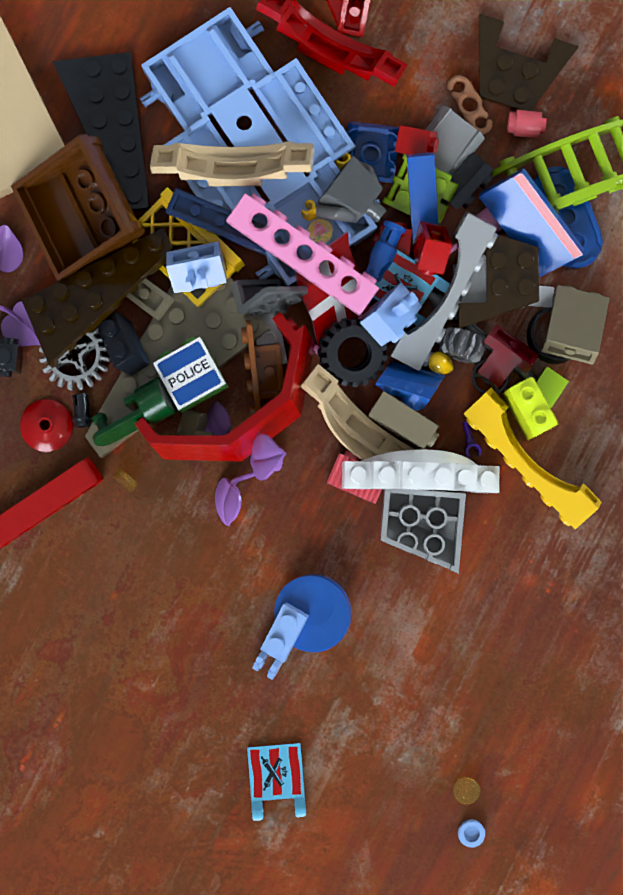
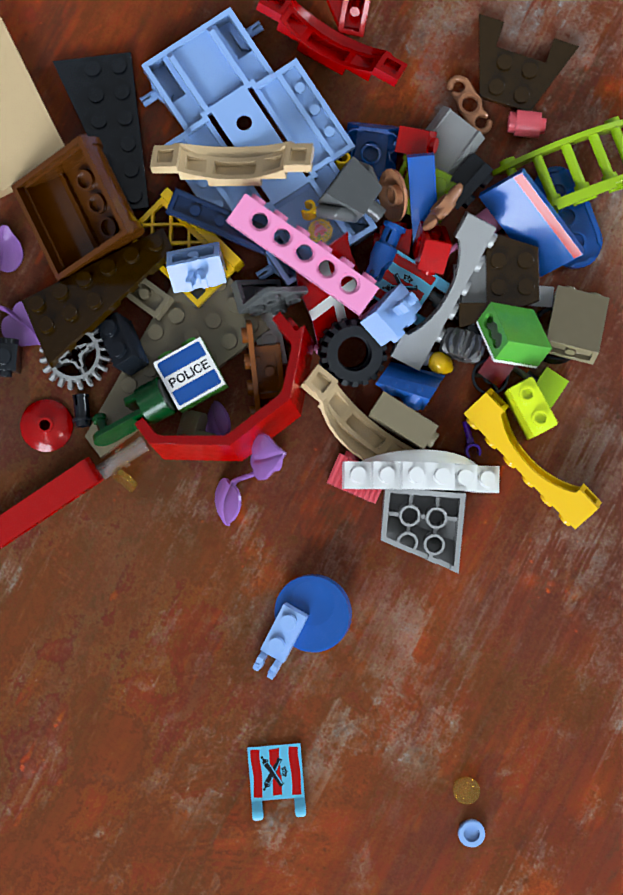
none -> clear pin [96,436,150,480]
none -> nougat dish [379,168,409,222]
none -> nougat piece [423,183,463,232]
none -> bright green piece [476,302,552,368]

